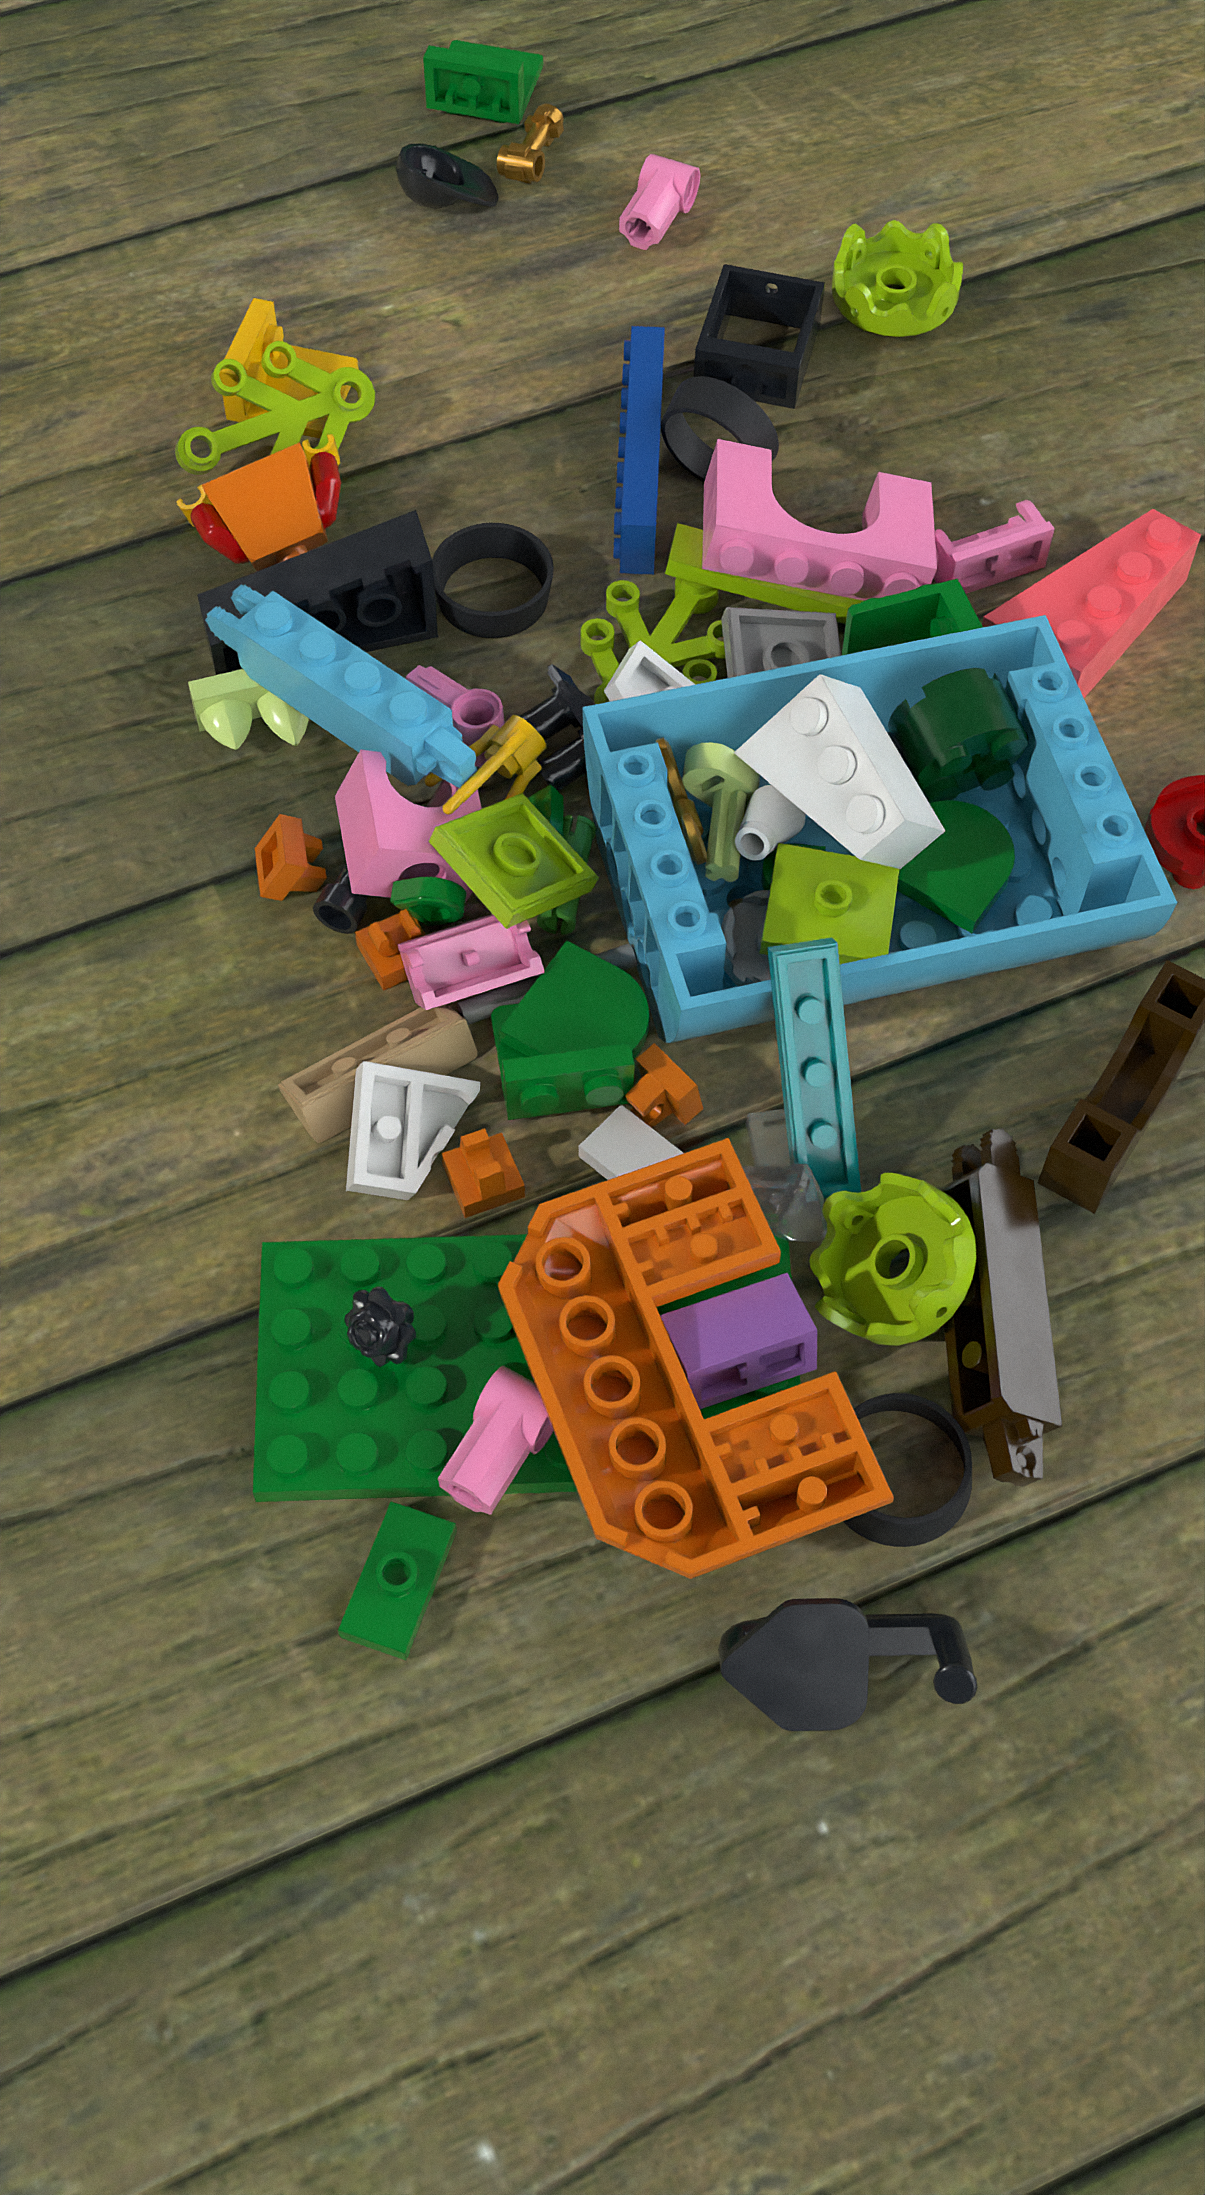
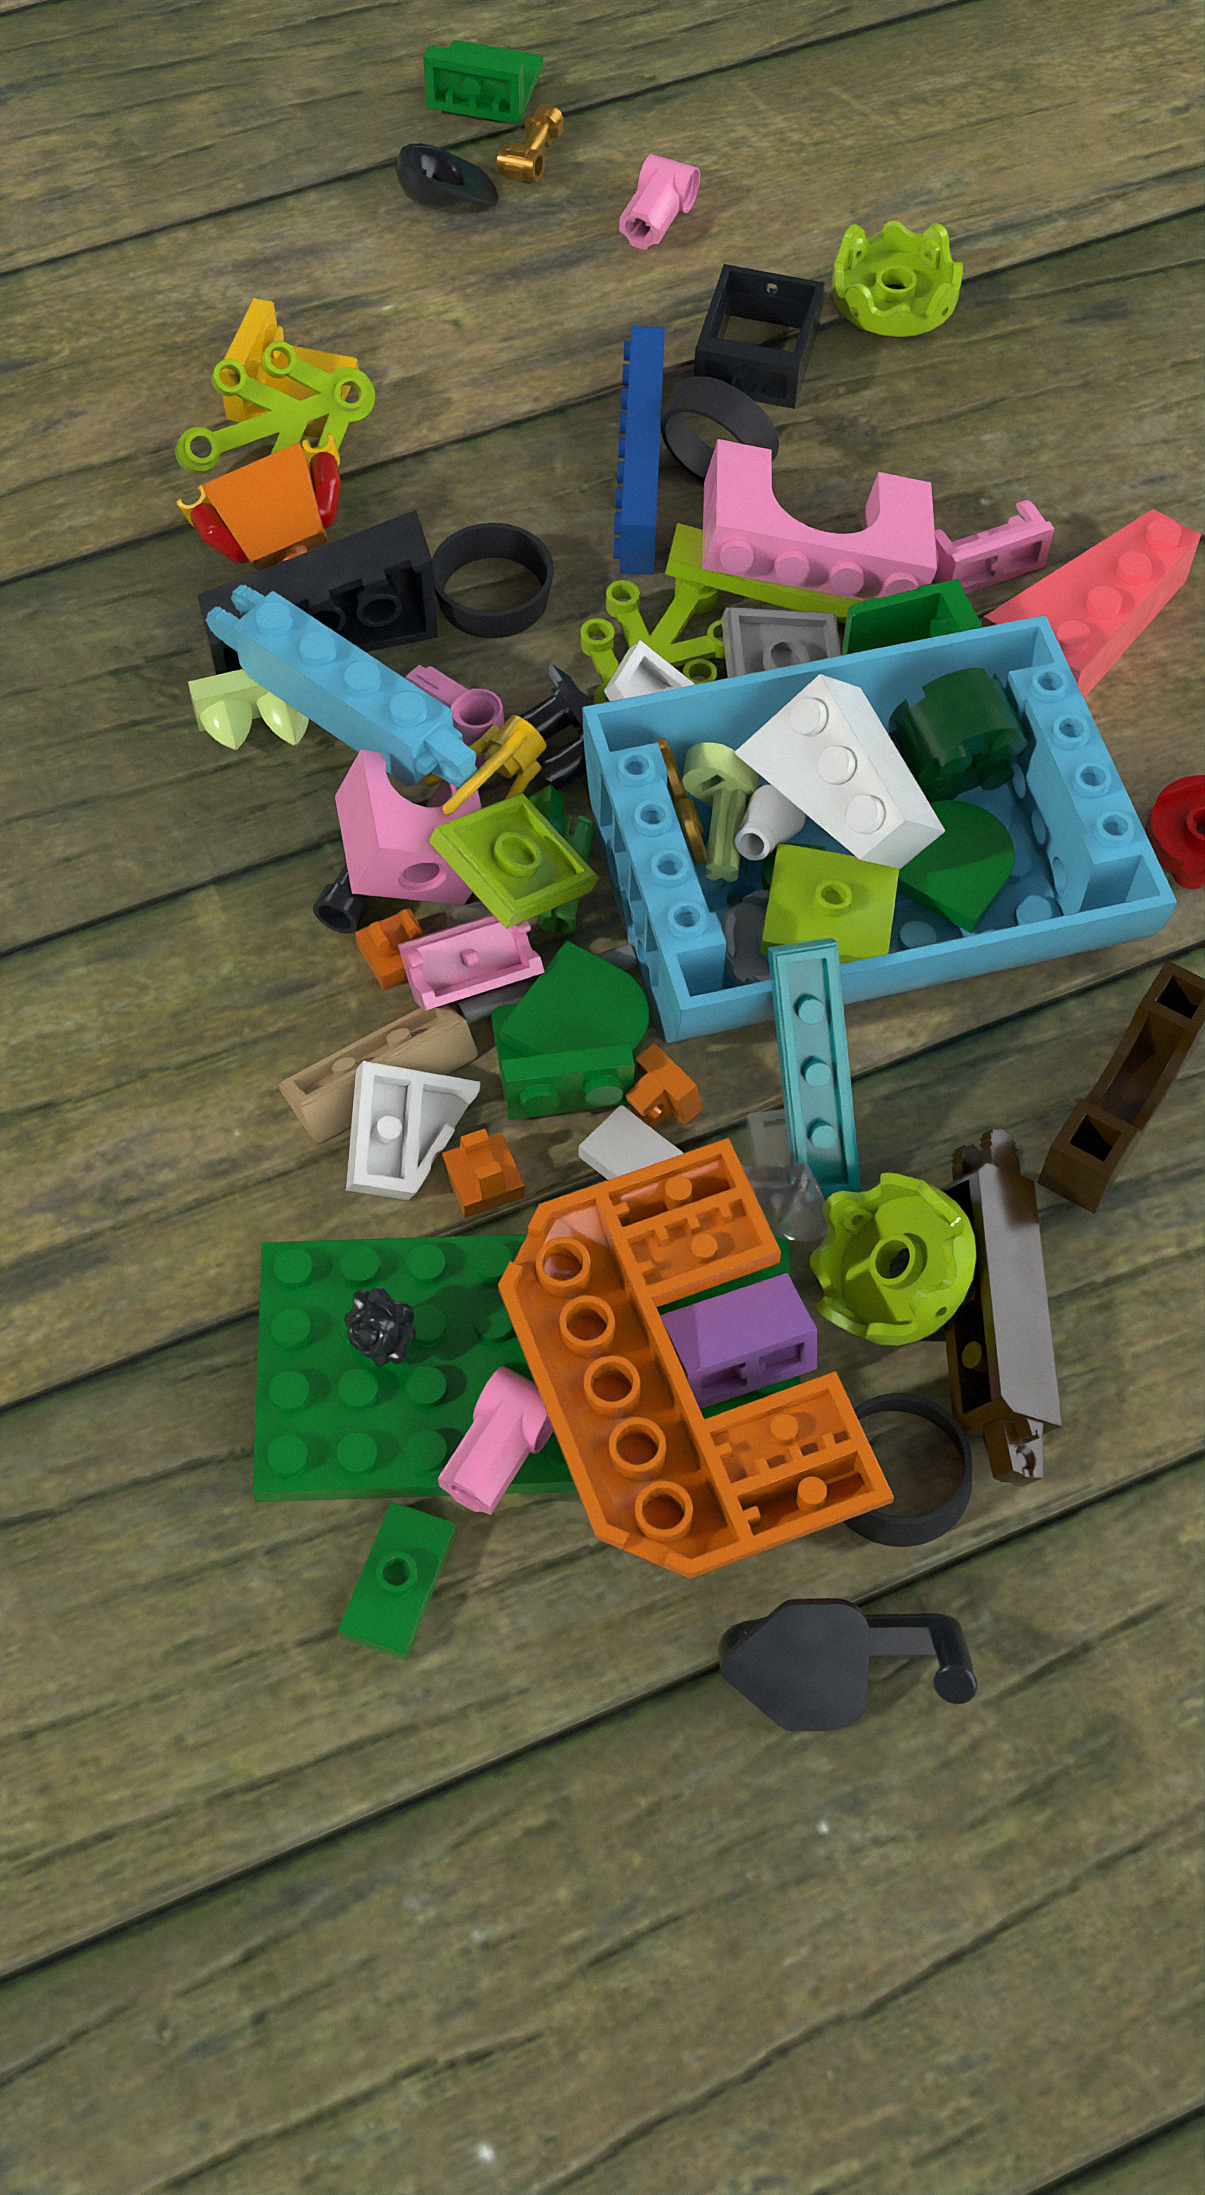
orange tile [255,814,327,901] -> none
green tile [390,877,467,927] -> none

